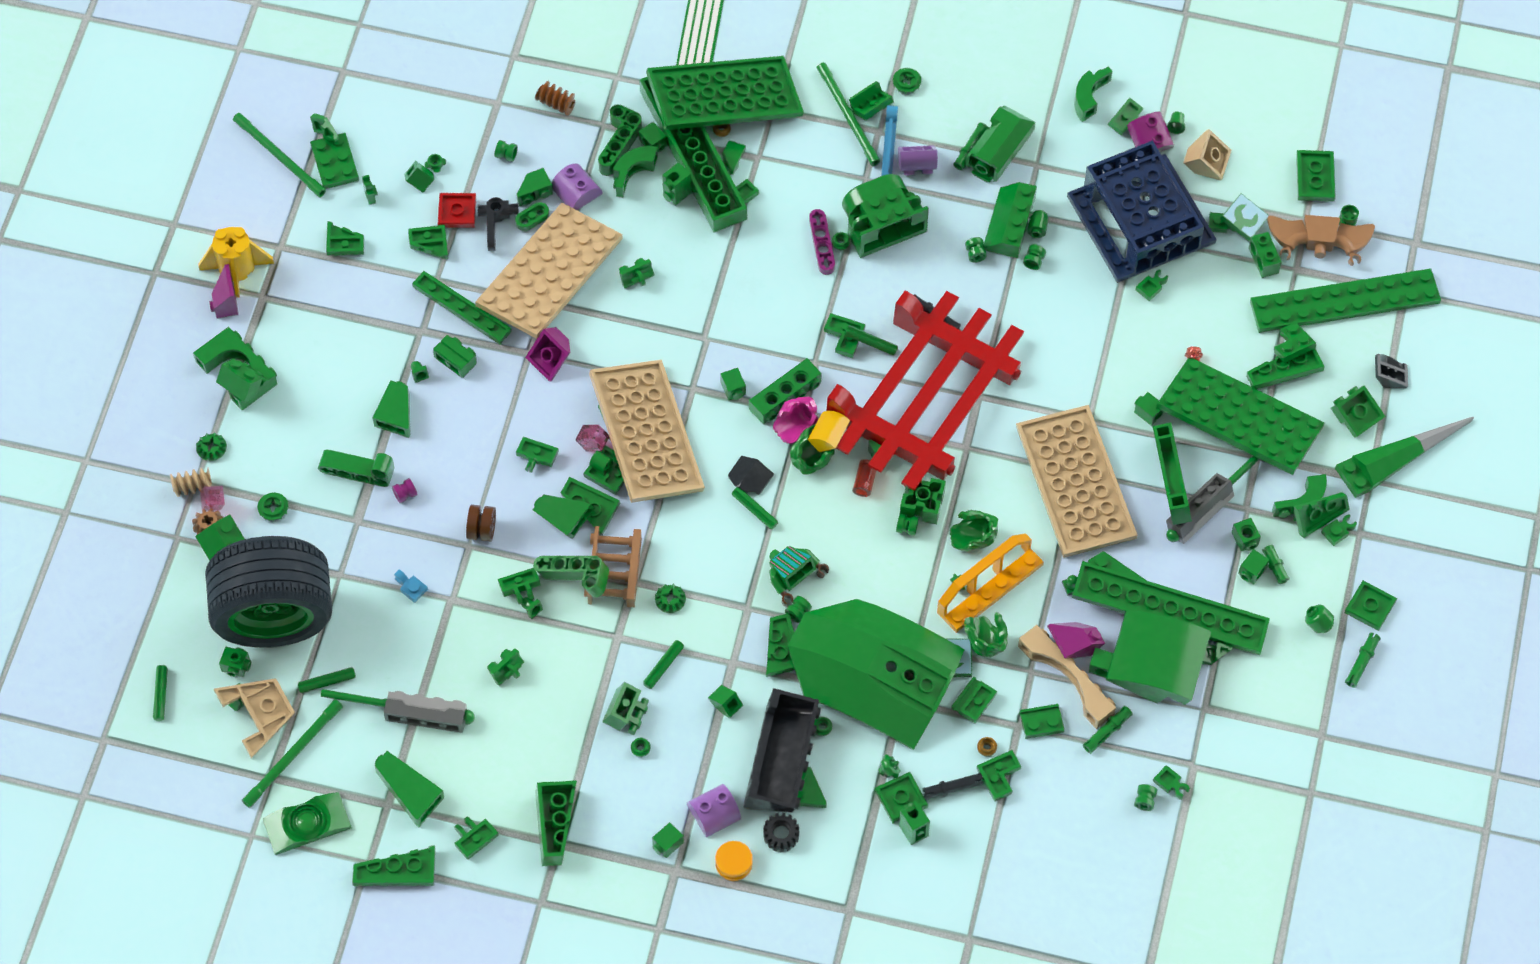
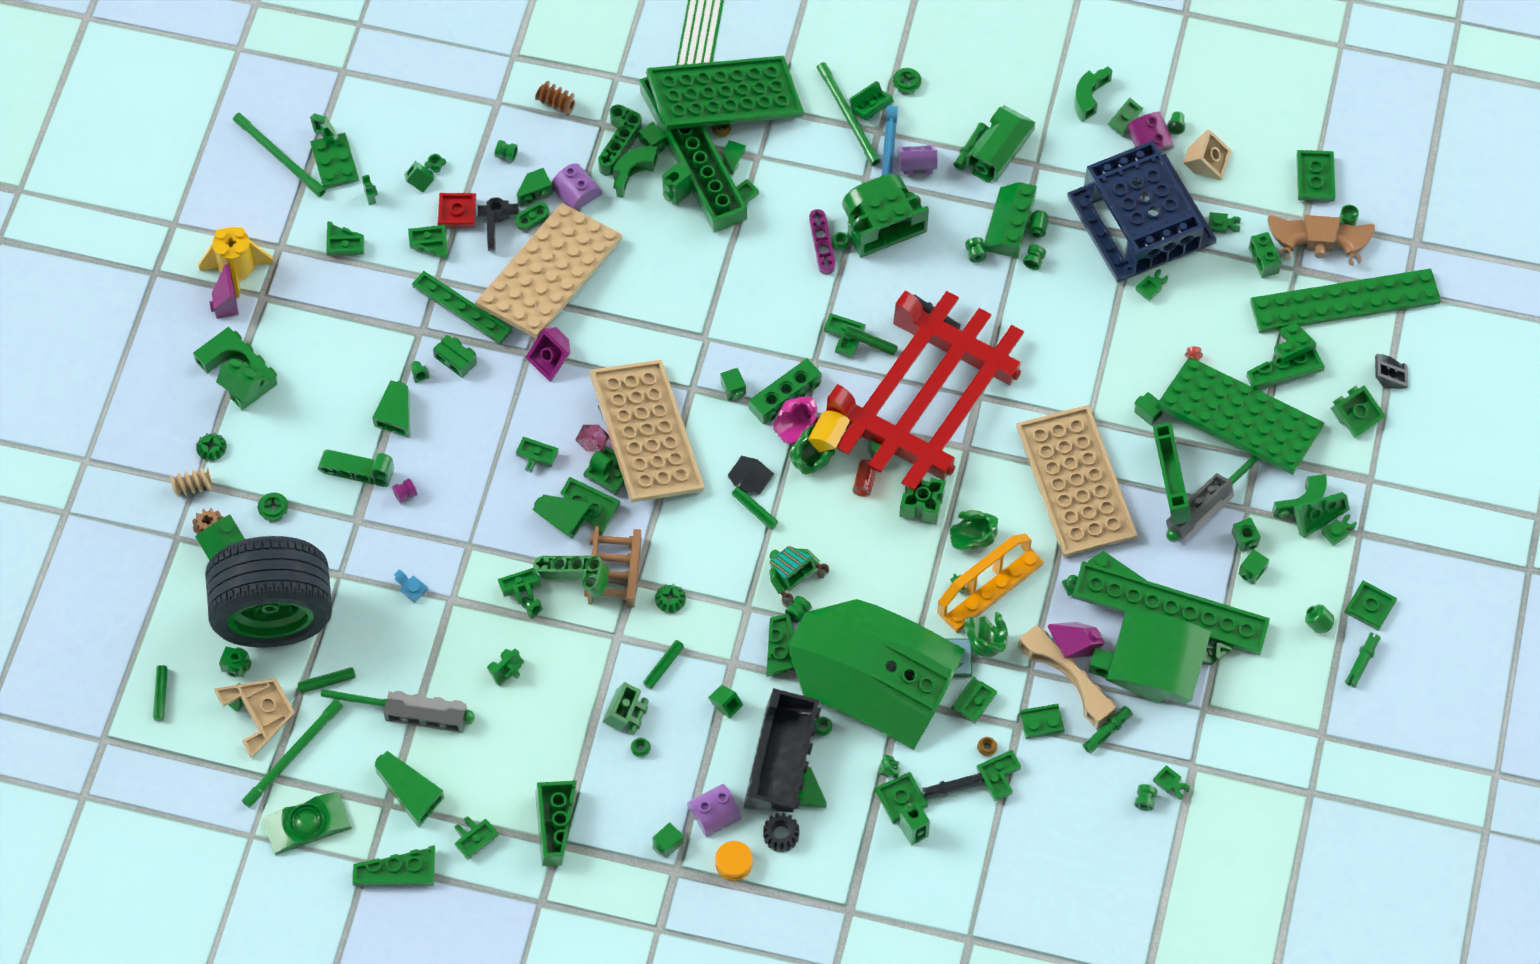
clear pink brick [200,486,225,511] -> none
reddish brown wheel [466,504,496,542] -> none
green hips [619,258,654,289] -> none
green wheel [896,513,919,536] -> none
tile [1220,193,1270,242] -> none
green pin [1262,545,1290,584] -> none
green plate [1335,417,1474,498] -> none

